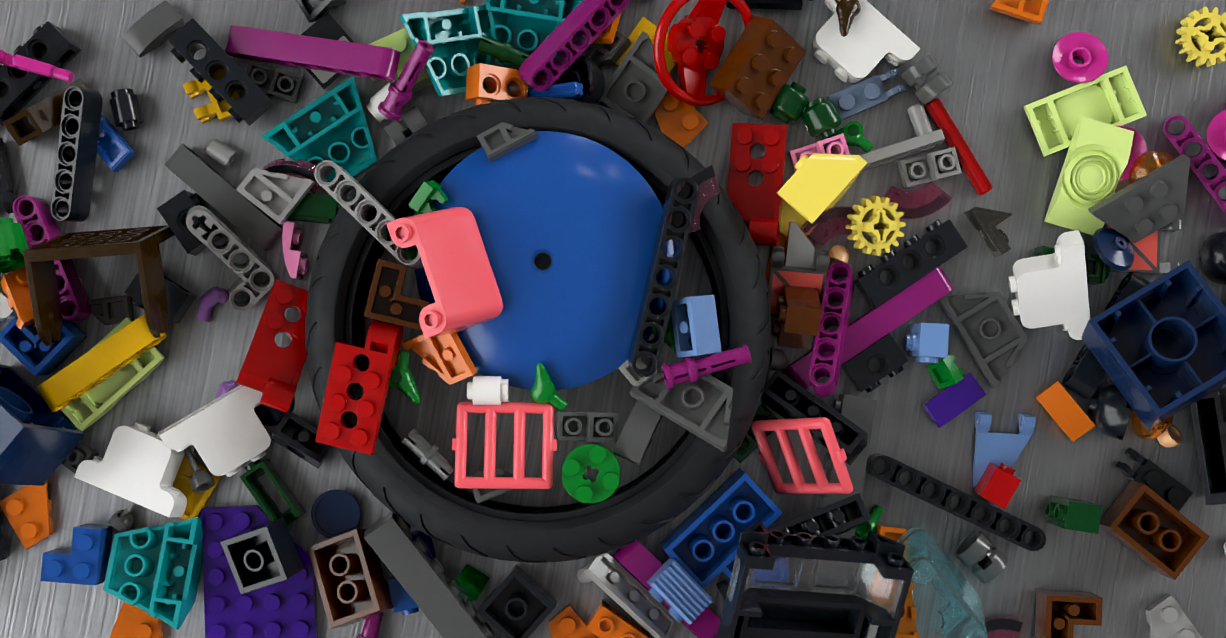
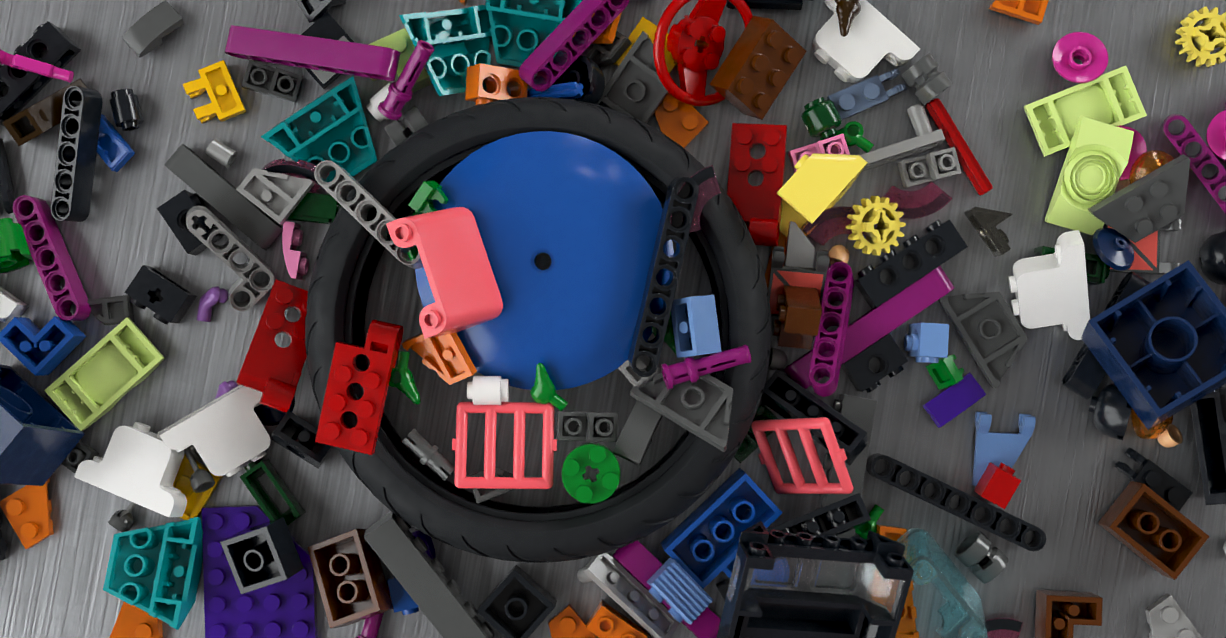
orange wing [0,266,35,330] -> none
dark brown piece [23,225,175,346] -> none
yellow beam [37,314,167,412] -> none
blue brick [40,524,113,586] -> none
black brick [168,18,274,126] -> none
dark blue piece [311,490,360,538] -> none
reddish brown brick [364,259,429,331] -> none
green tile [455,564,490,602] -> none
dark green pin [476,34,531,68] -> none
dark grey tile [477,122,538,162] -> none
dark green head [770,81,809,124] -> none
orange slope [1036,381,1096,443] -> none
dark green brick [1045,496,1102,534] -> none

